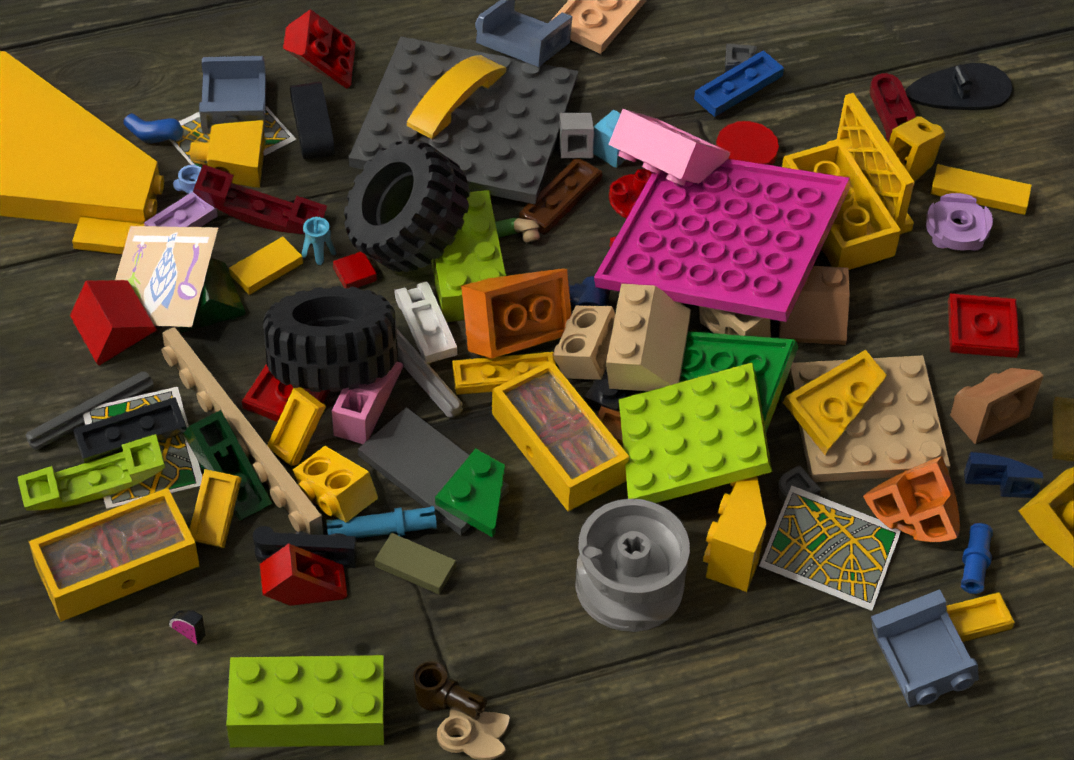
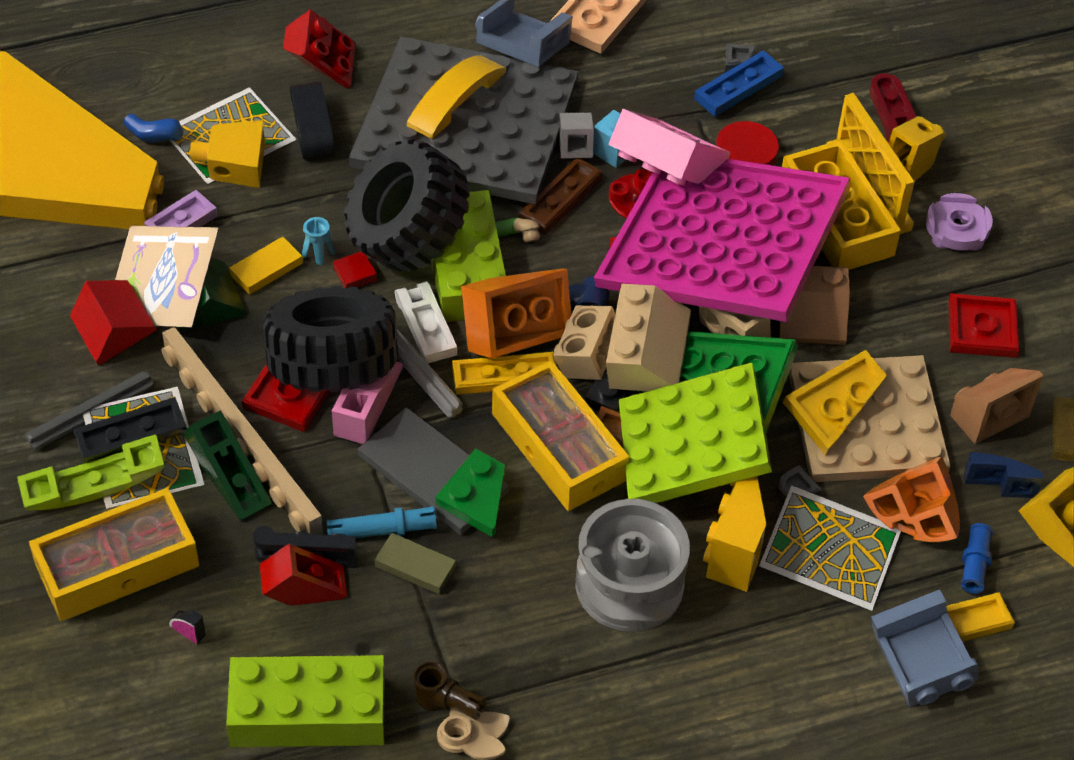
yellow tile [72,217,145,254] -> none
light blue plate [173,165,201,194] -> none
yellow tile [189,469,242,548] -> none
dark red slope [193,164,327,234] -> none
sand blue panel [199,56,266,134] -> none
yellow tile [267,387,326,466] -> none
yellow brick [293,446,378,523] -> none
black shield [905,63,1012,110] -> none
yellow tile [931,164,1032,215] -> none

